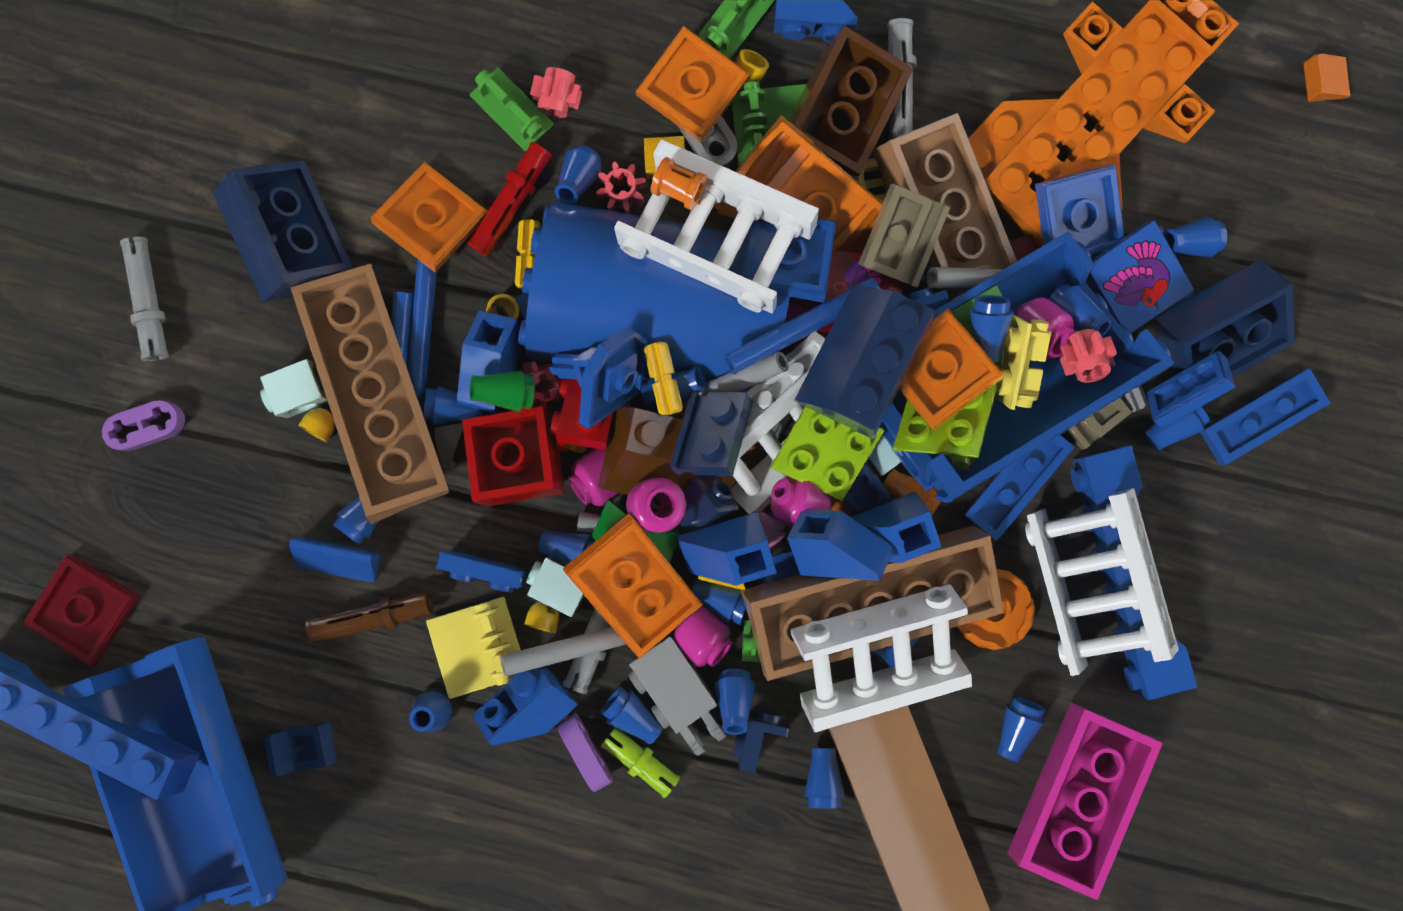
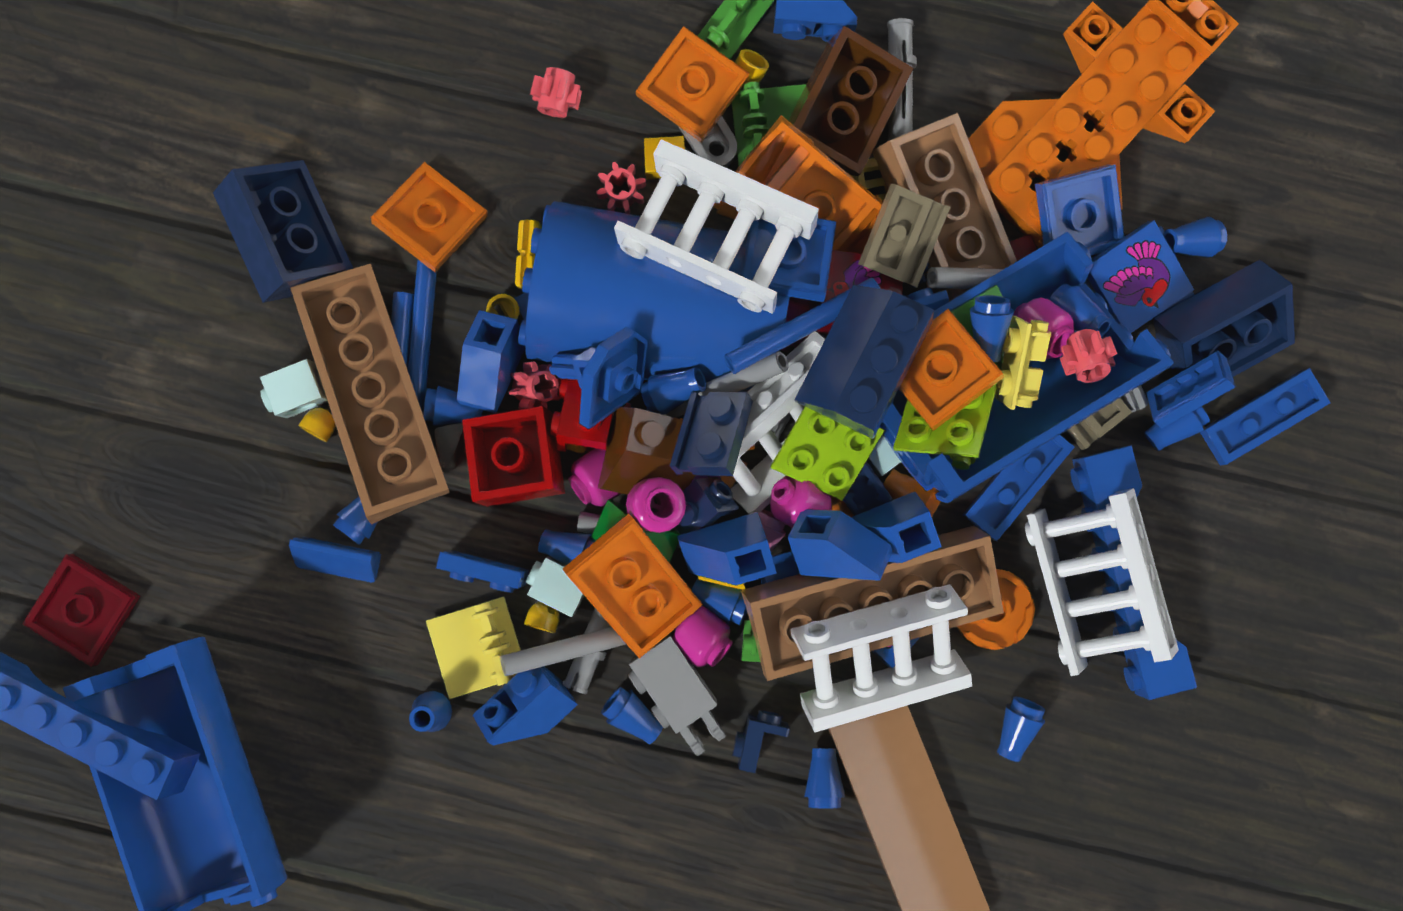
medium lavender beam [102,400,185,451] -> none
light grey pin [120,236,169,361] -> none
dark blue bracket [264,722,337,777] -> none
reddish brown pin [305,590,433,645] -> none
red pin [466,142,553,258] -> none
bright green hinge [469,67,554,152] -> none
green cone [469,370,535,412] -> none
blue cone [555,146,602,204] -> none
medium lavender beam [557,713,613,792] -> none
lime pin [600,727,680,798] -> none
yellow piece [644,342,683,416] -> none
orange bush [650,157,707,210] -> none
blue cone [714,669,755,735] -> none
dark pink brick [1007,702,1163,900] -> none
orange slope [1303,54,1350,102] -> none

